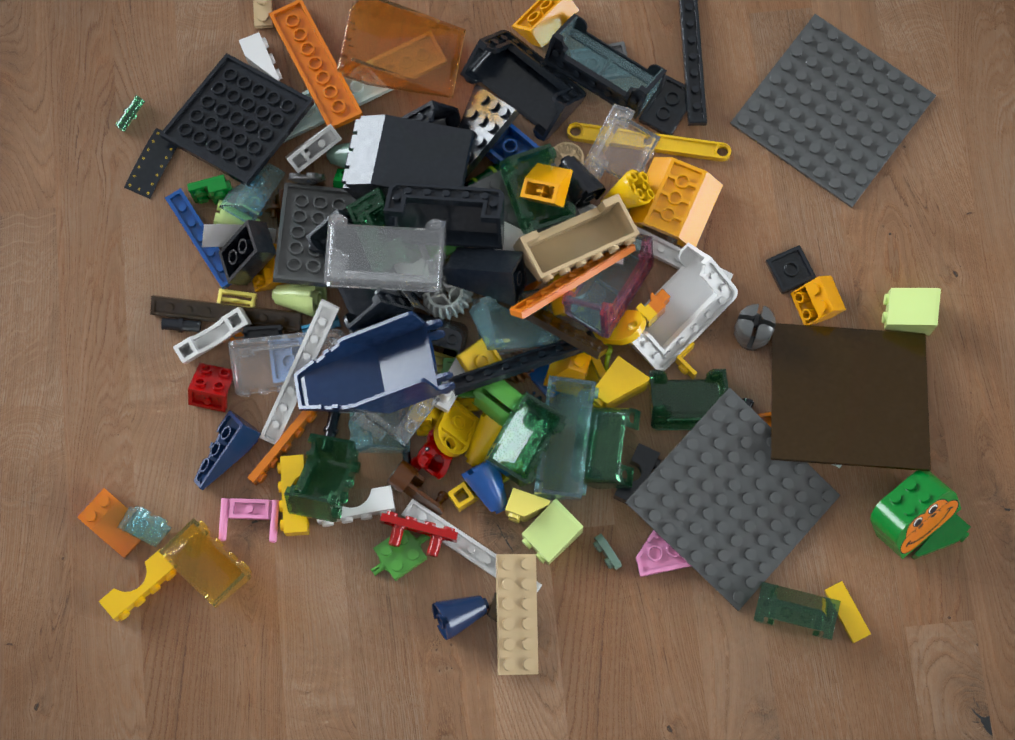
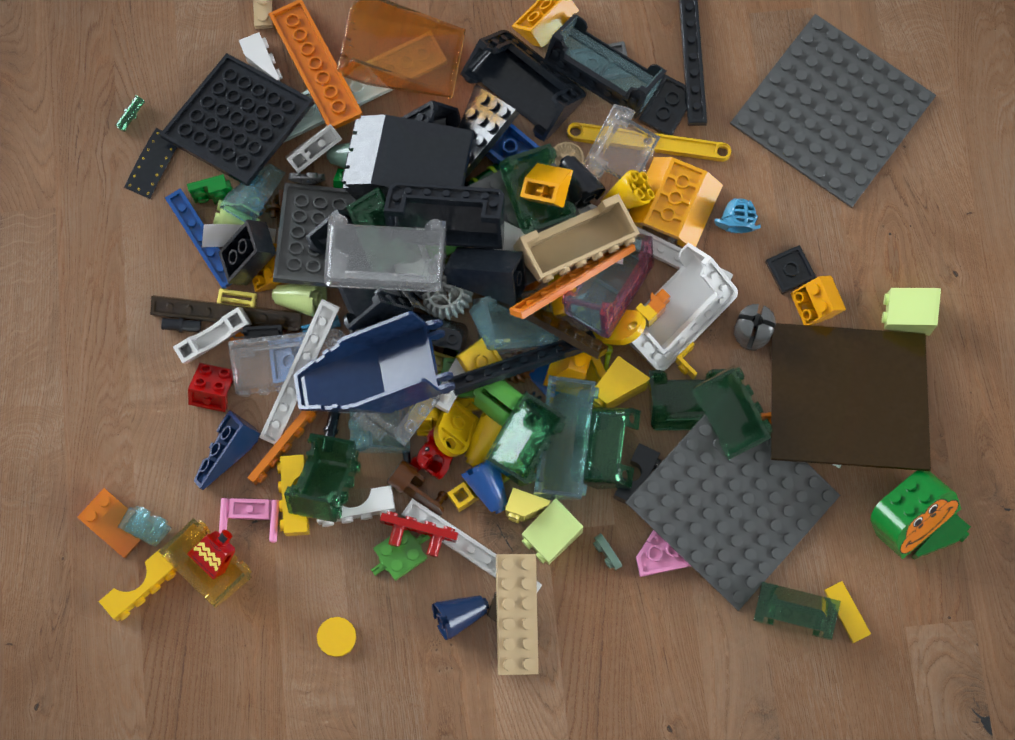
none -> red torso [187,530,235,580]
none -> yellow tile [317,617,357,657]
none -> clear green windscreen [691,365,773,460]
none -> dark azure piece [714,198,761,234]

